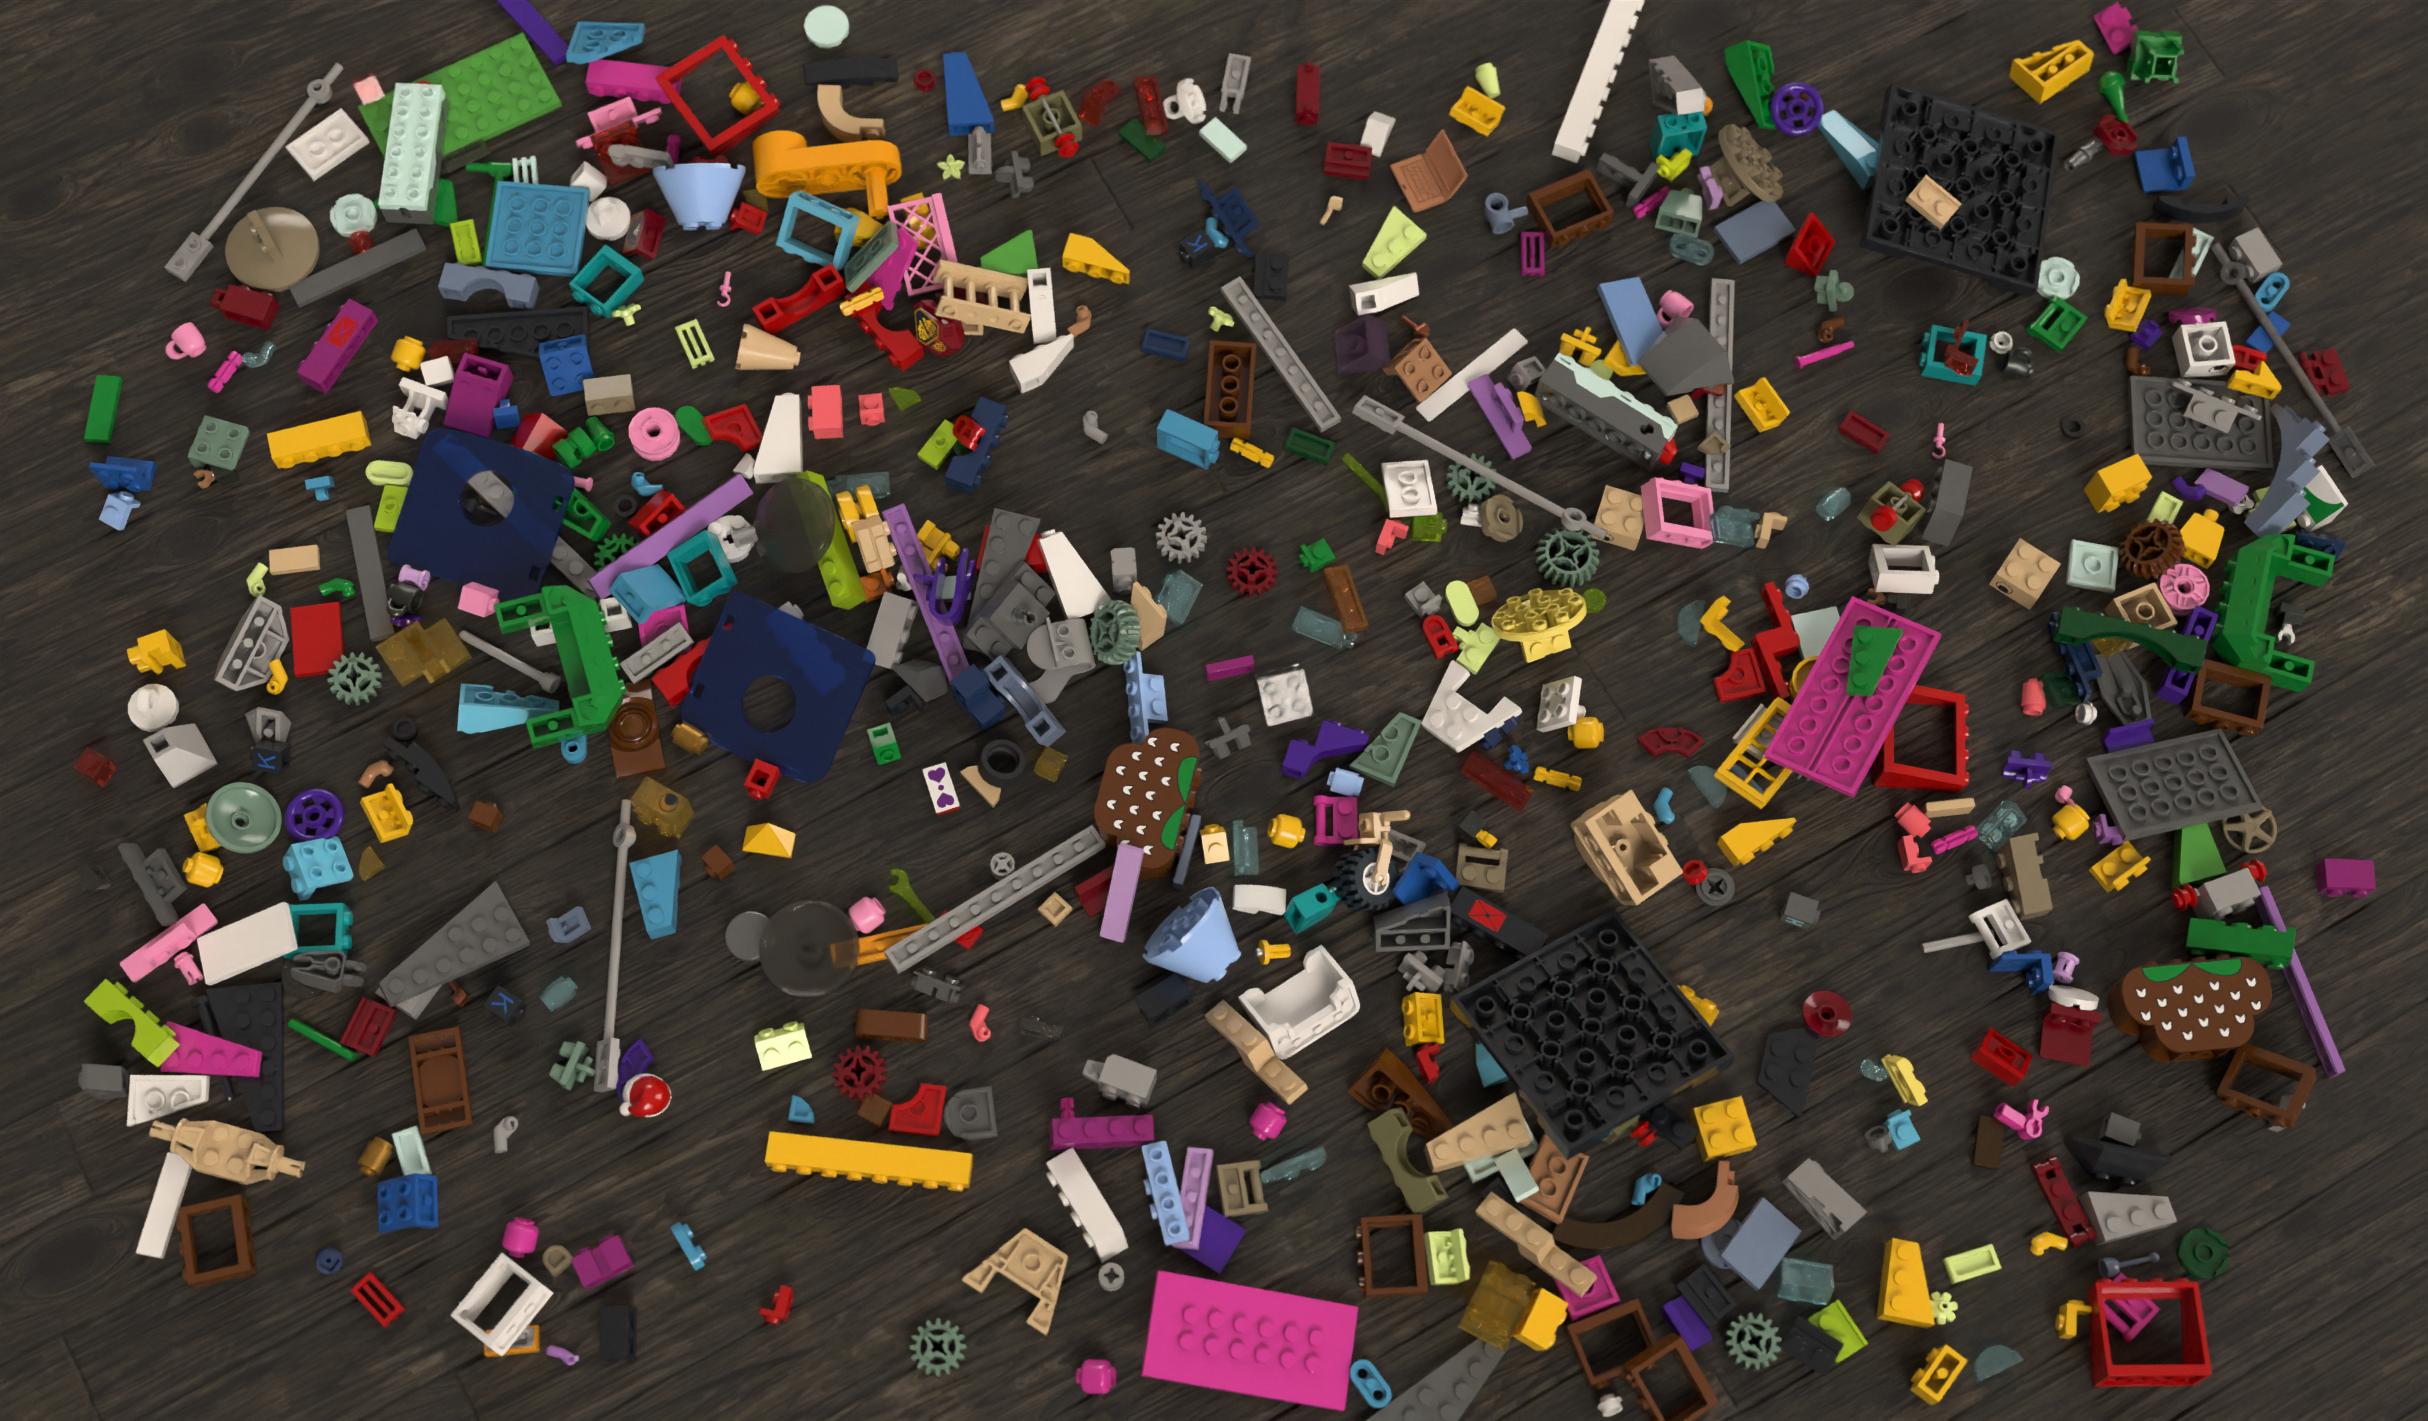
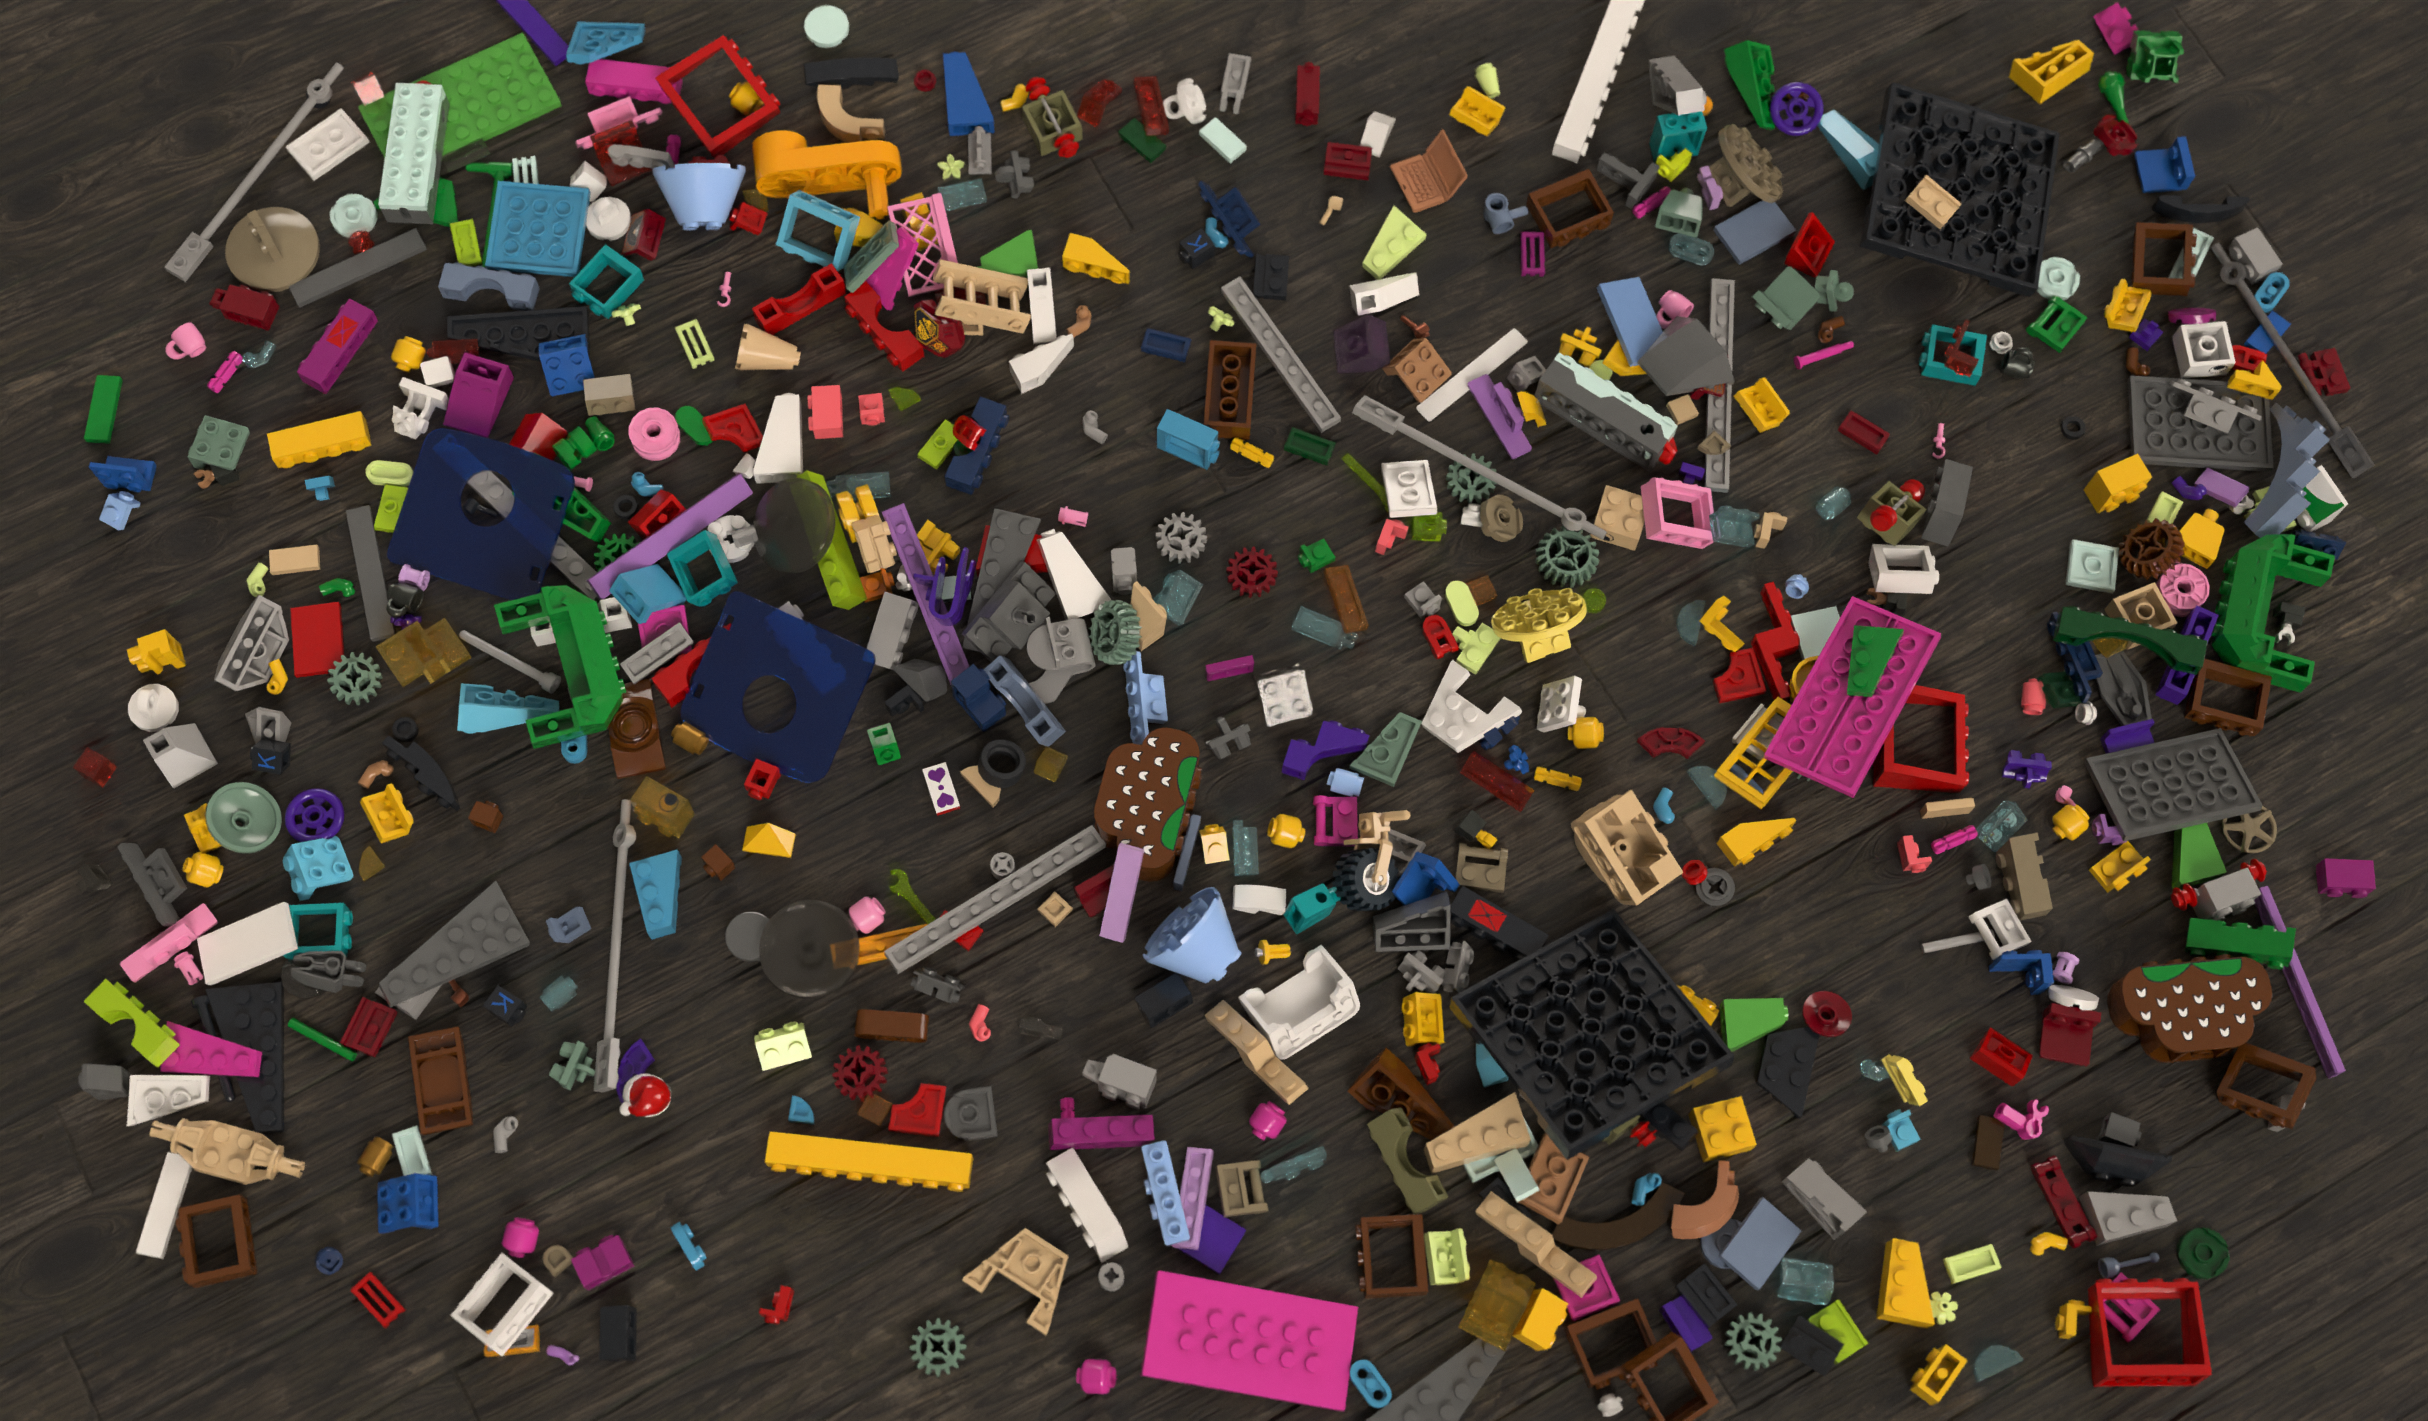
bright pink brick [458,582,499,617] -> none
blue tile [493,399,521,429] -> none
yellow axle [840,286,884,316] -> none
dark grey brick [1779,892,1820,930] -> none
coral brick [1894,803,1931,838] -> none
tan brick [1989,538,2061,610] -> none
none -> clear light blue plate [938,178,987,211]
none -> bright pink pin [1058,506,1088,527]
none -> bright green slope [1719,998,1788,1052]
none -> sand green bracket [1753,267,1821,330]

